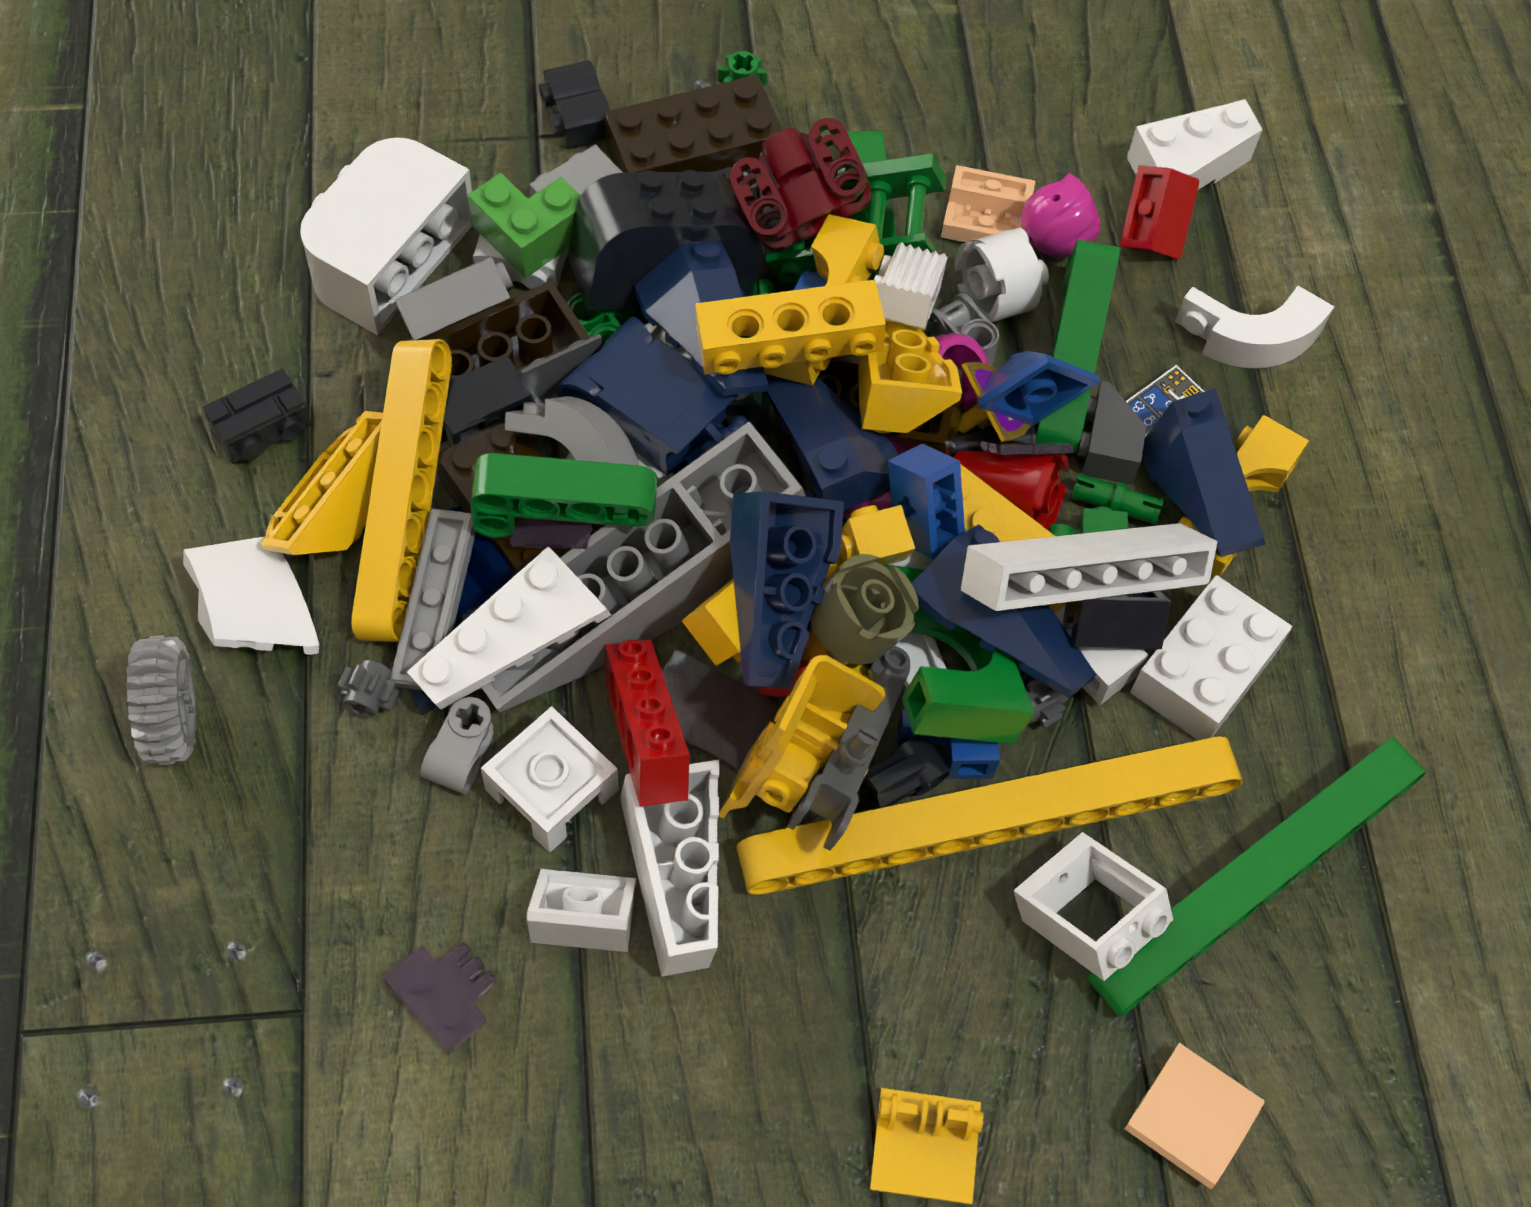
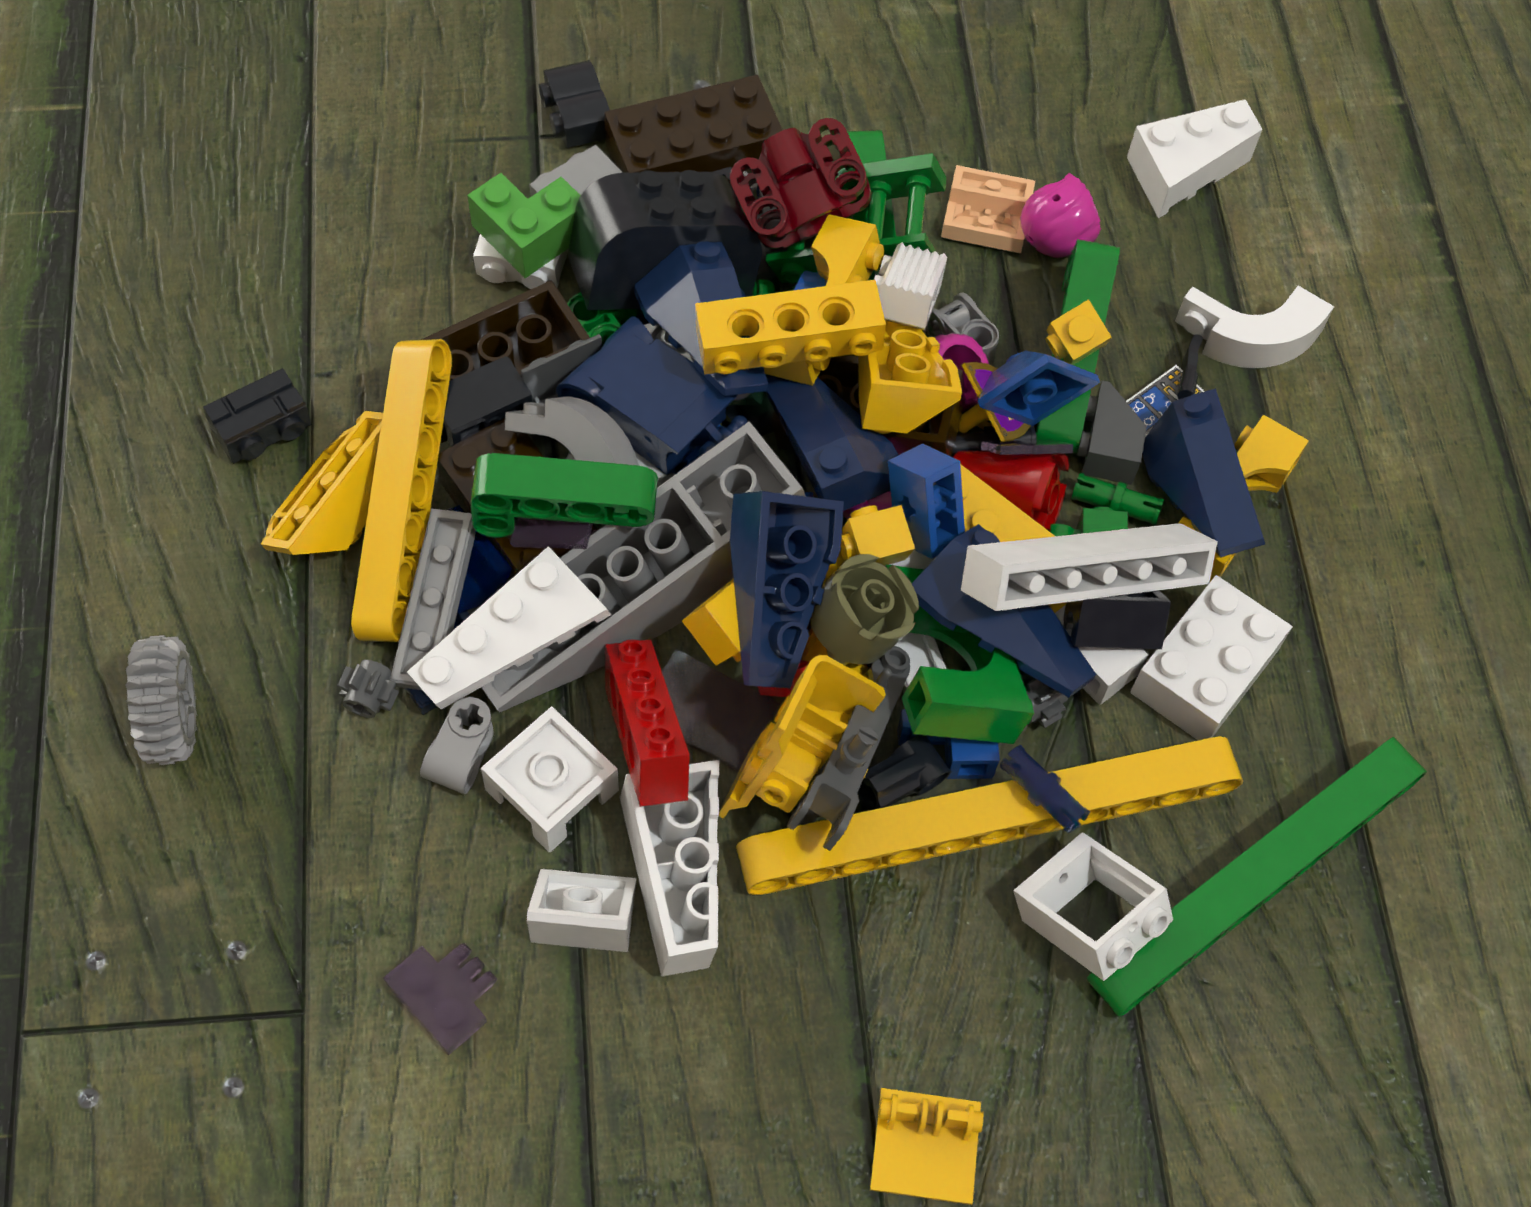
white slope [183,536,319,655] -> none
white brick [300,138,472,335] -> none
light grey window [394,257,513,340] -> none
green gear [718,51,767,86] -> none
white brick [954,228,1049,323] -> none
red panel [1119,165,1199,259] -> none
light nougat slope [1124,1043,1265,1190] -> none
none -> clear blue pin [1000,745,1090,834]
none -> yellow brick [1045,299,1112,365]
none -> black piece [1177,334,1203,399]

